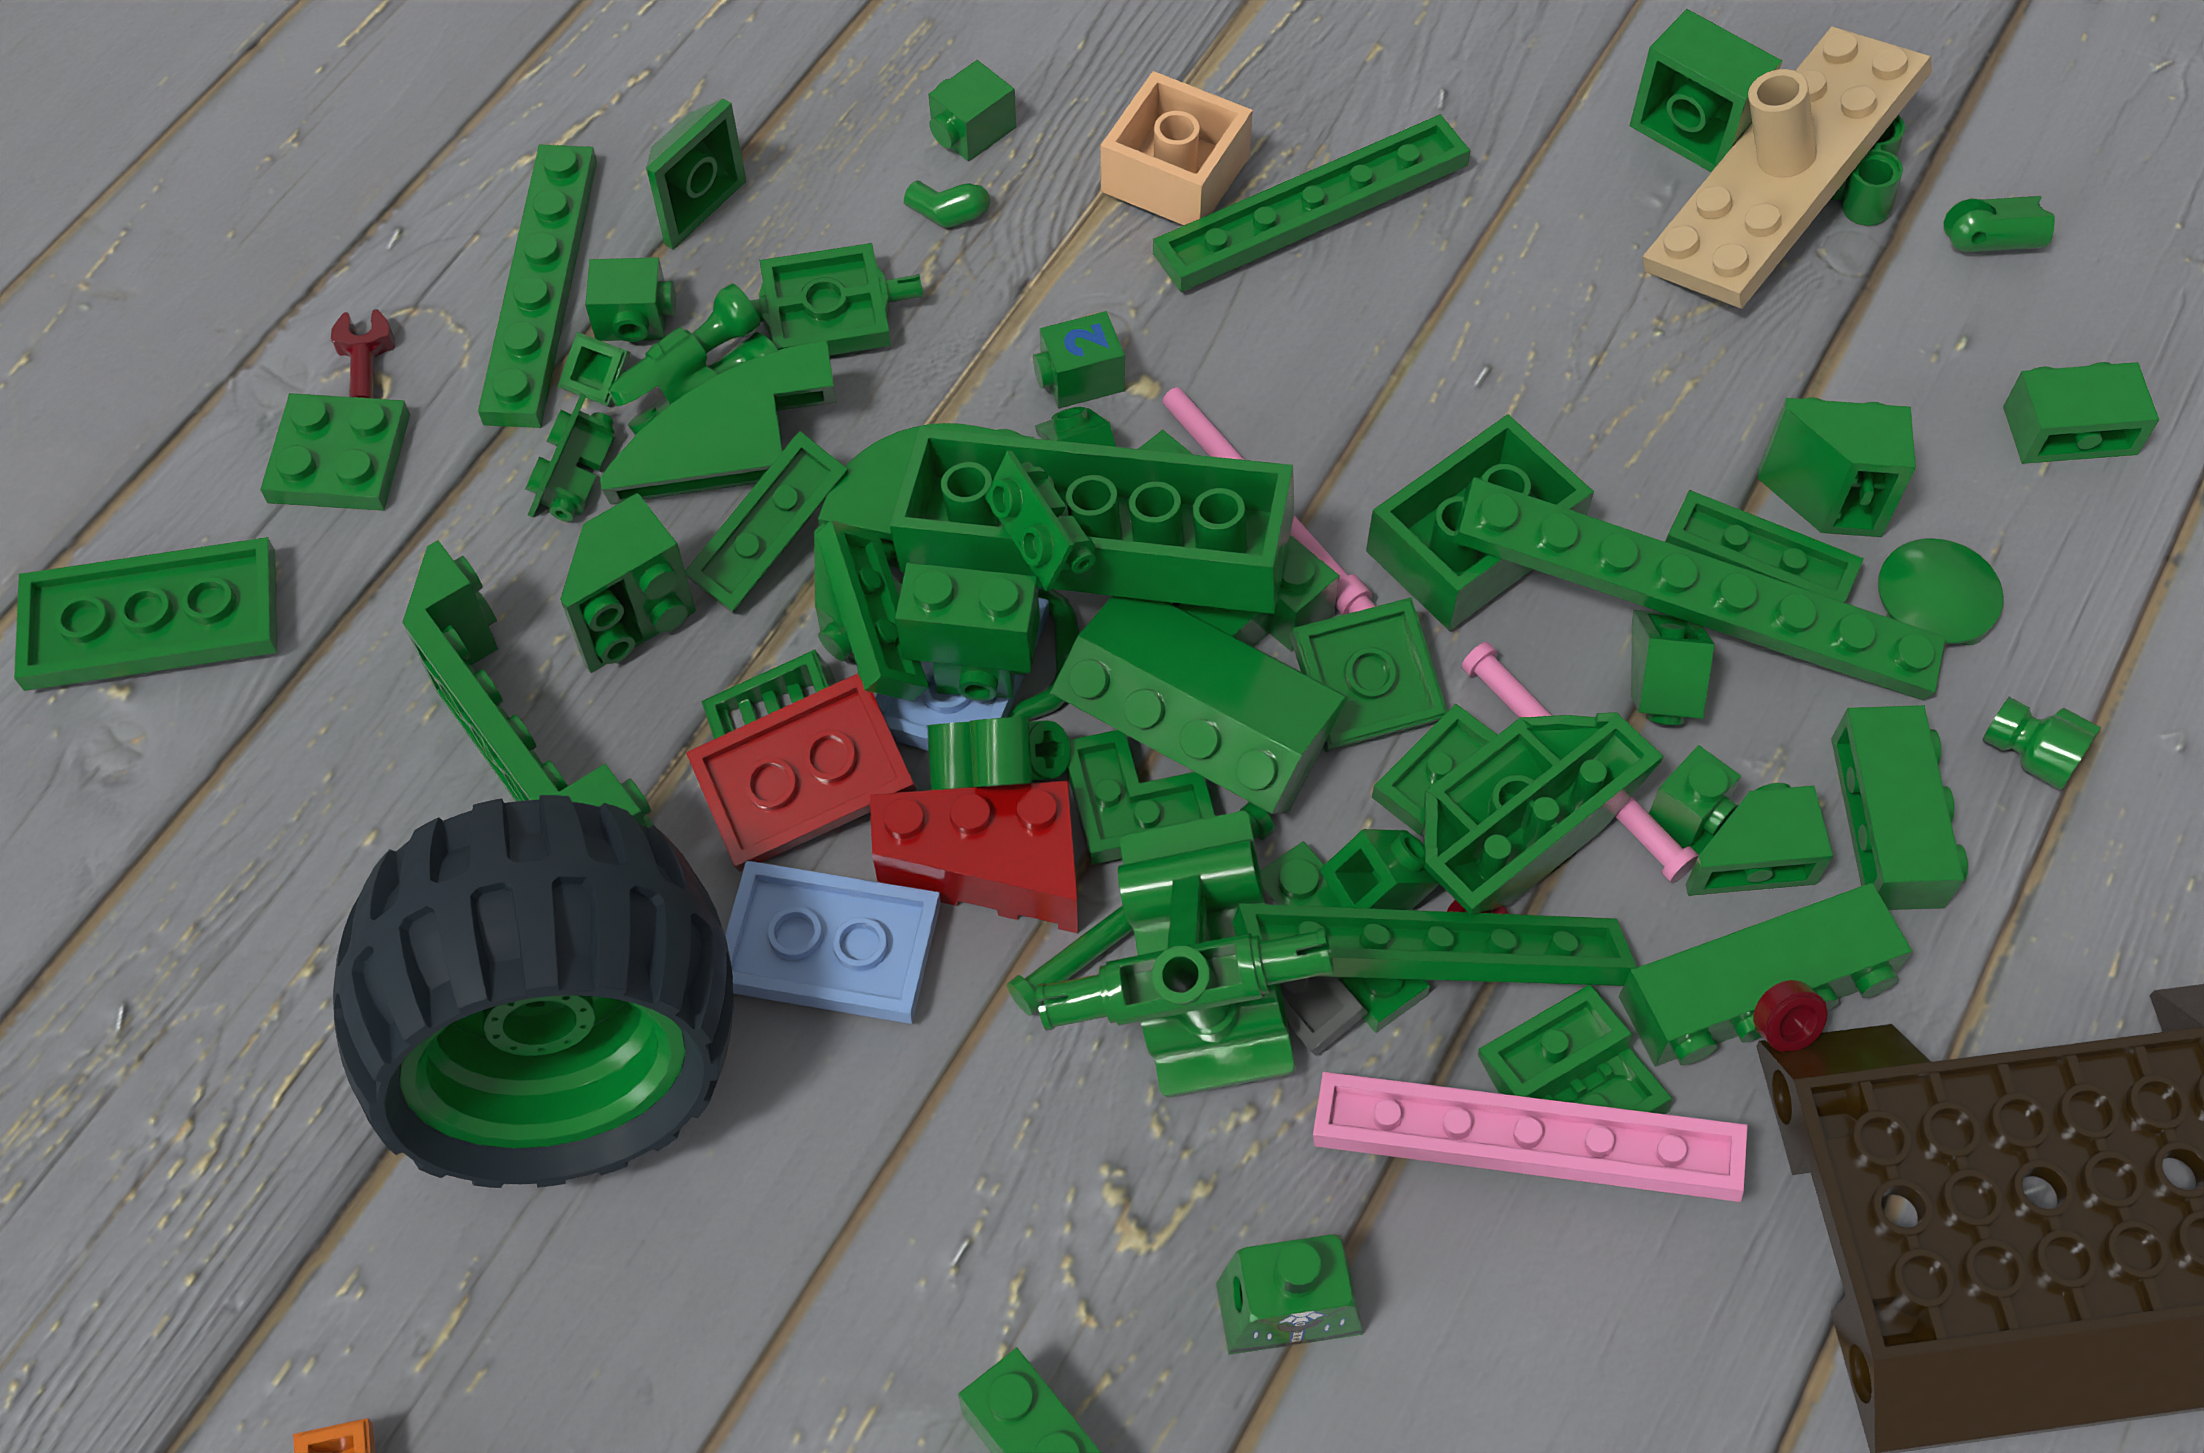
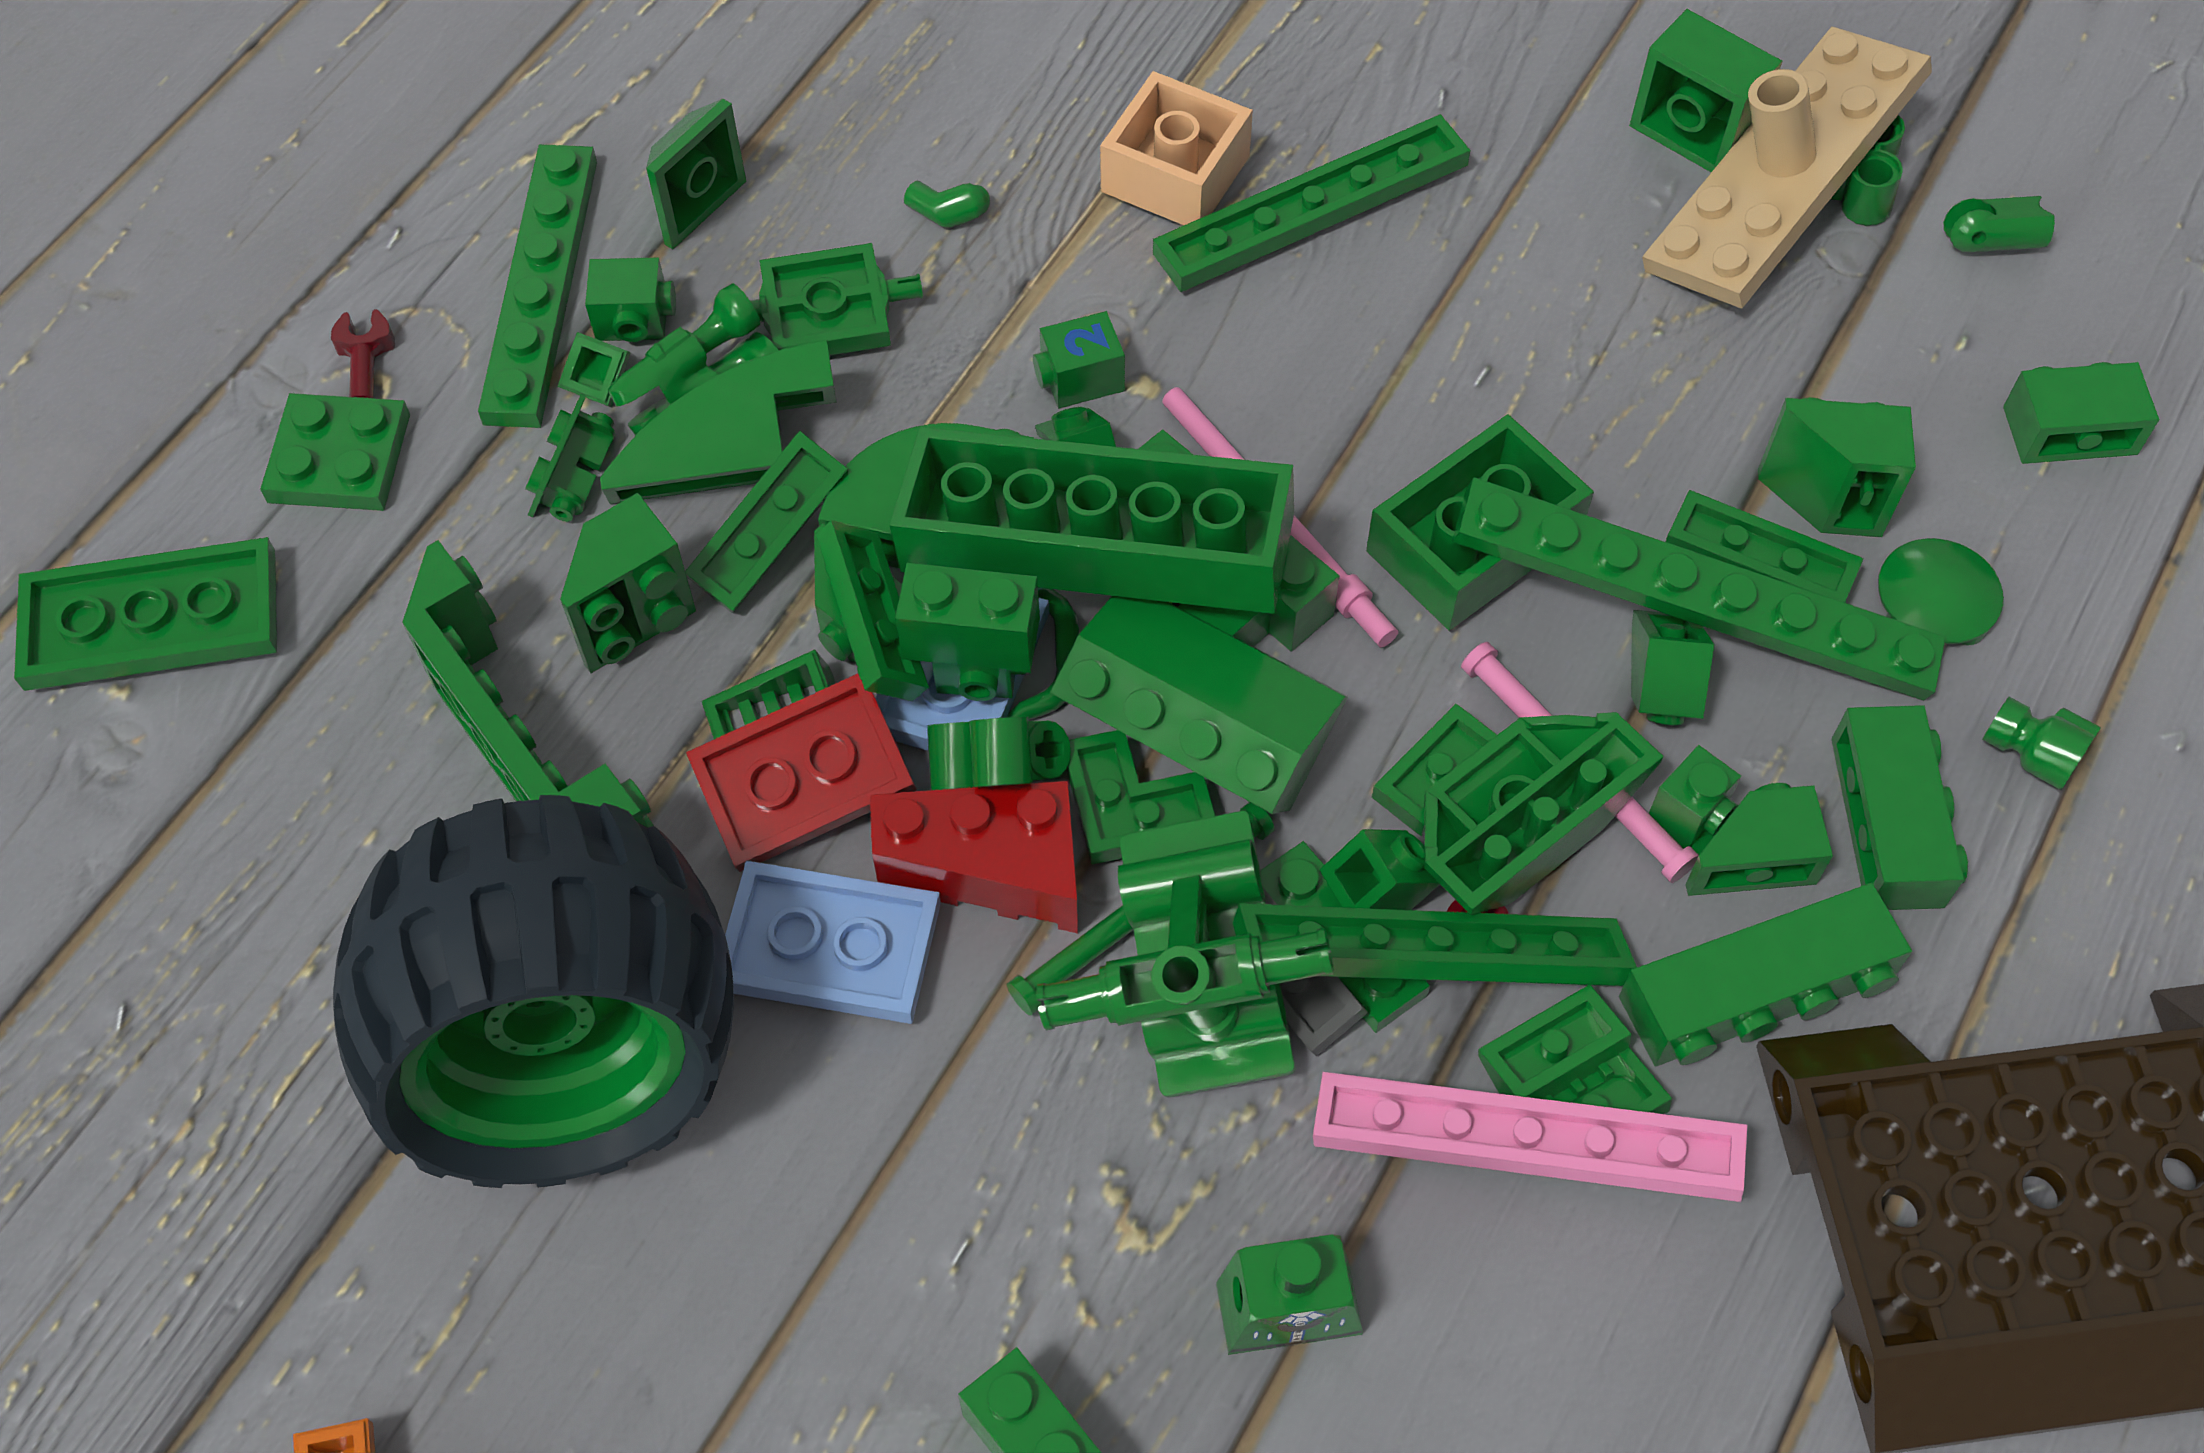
green brick [928,60,1017,162] -> none
green hinge [985,451,1096,591] -> none
green tile [1289,597,1447,752] -> none
dark red tile [1753,980,1828,1052] -> none

